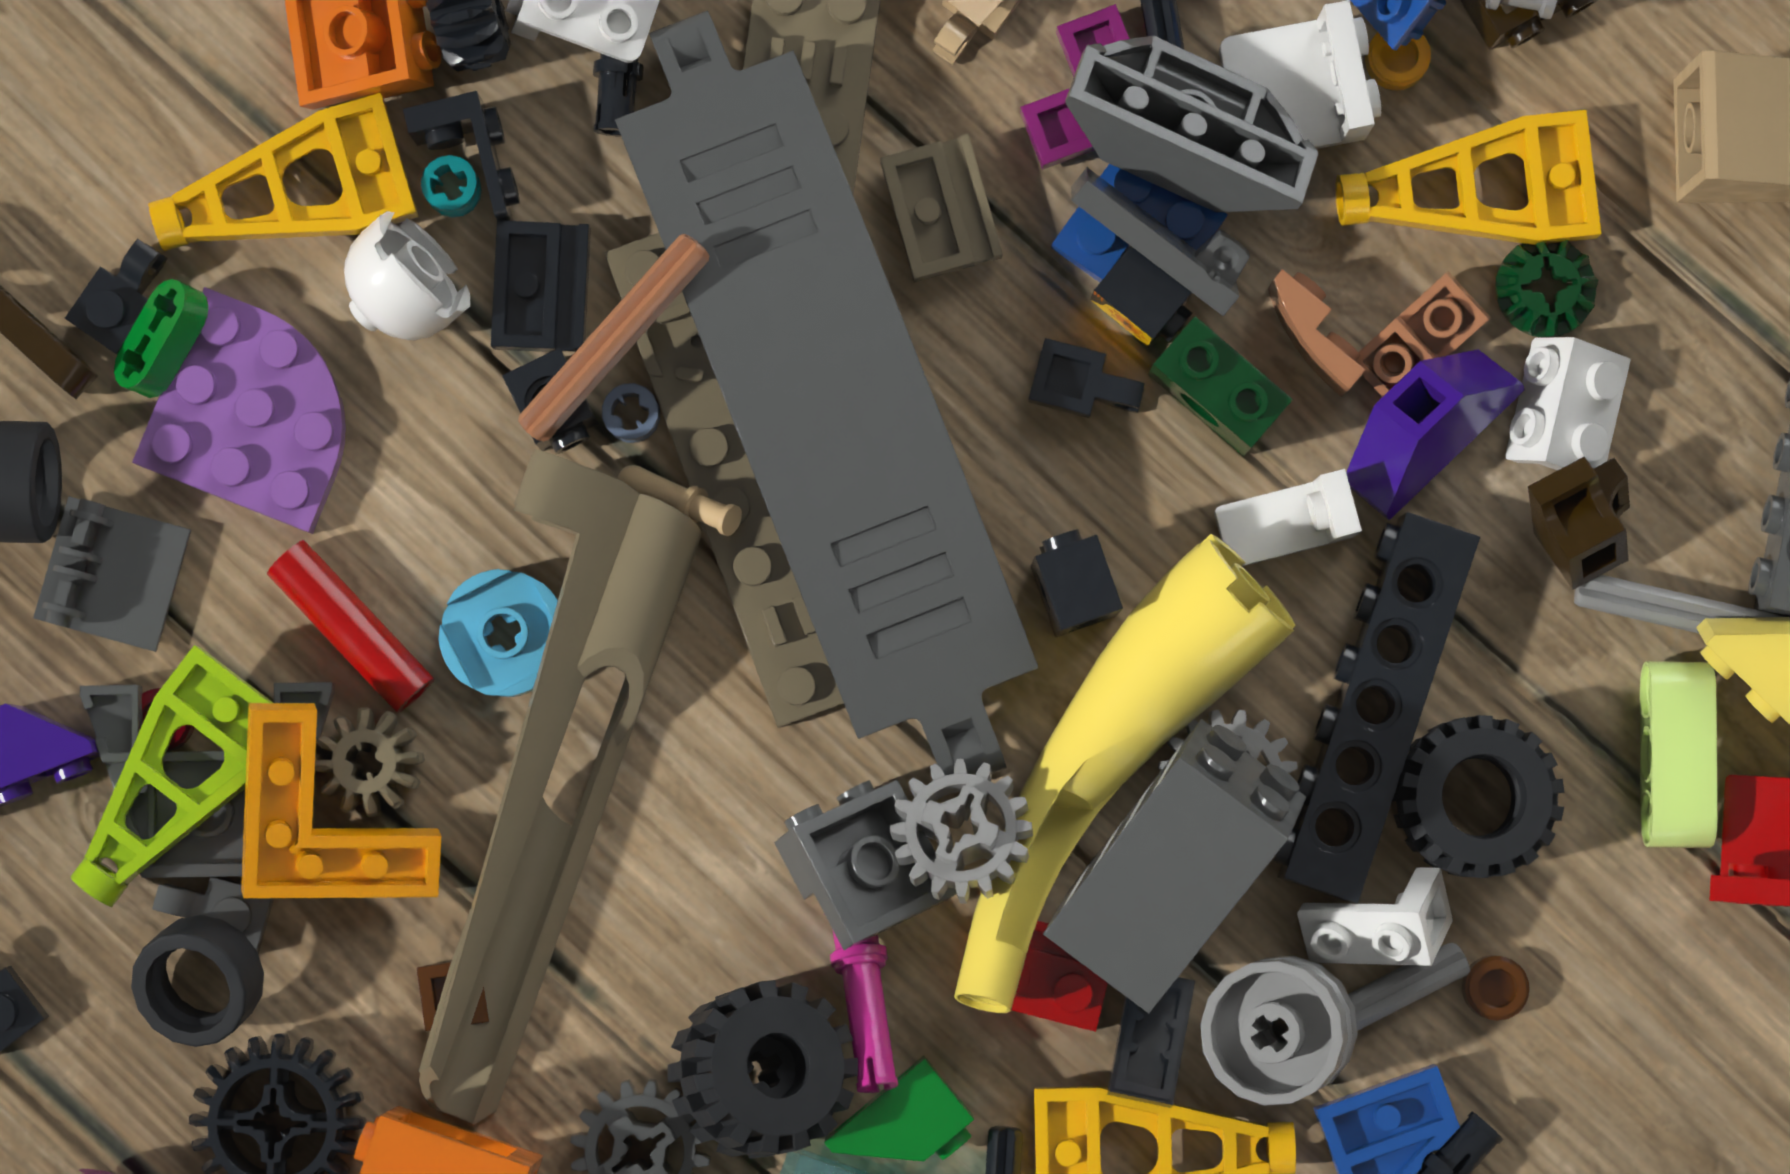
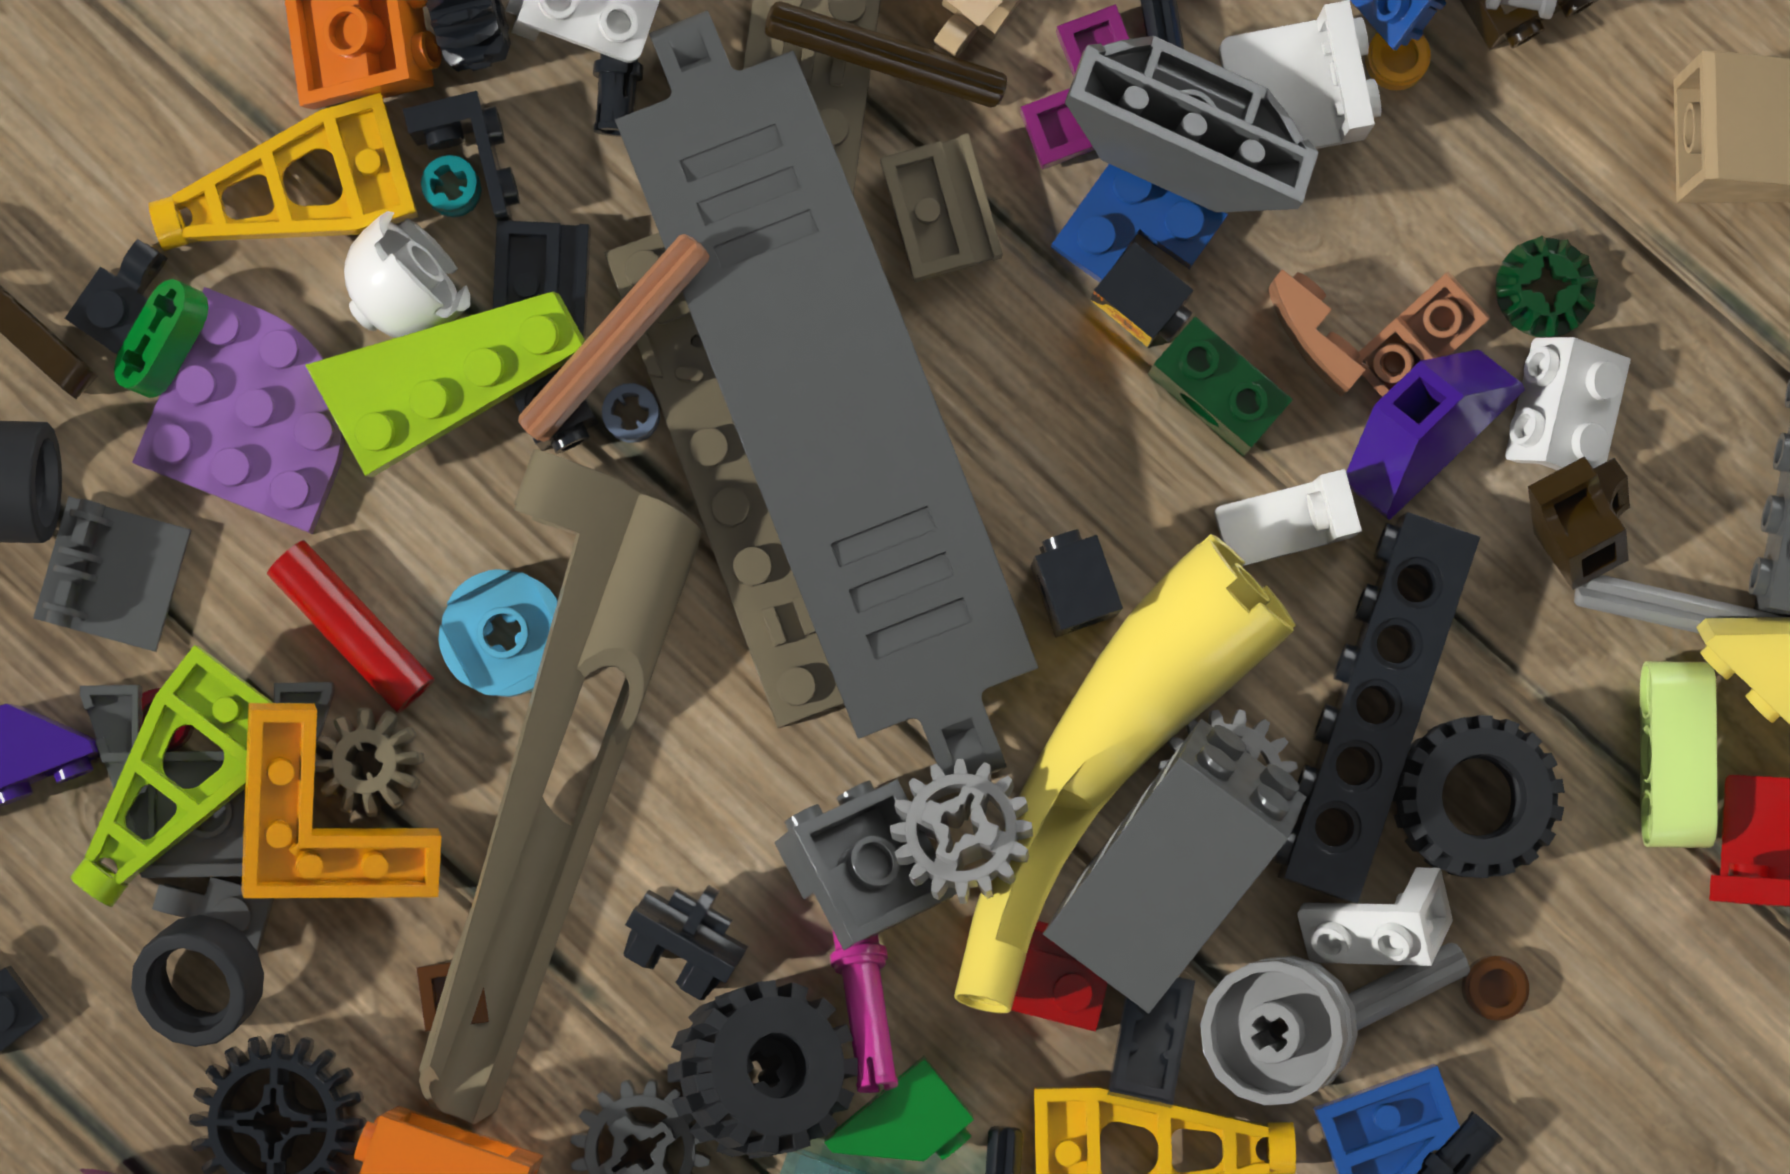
tan piece [617,465,742,536] -> none
black plate [1028,338,1145,418] -> none
dark grey hinge [1071,167,1250,316] -> none
yellow plate [1335,110,1602,245] -> none
none -> lime wing [305,291,585,477]
none -> black hips [623,885,748,1000]
none -> dark brown axle [765,1,1007,108]

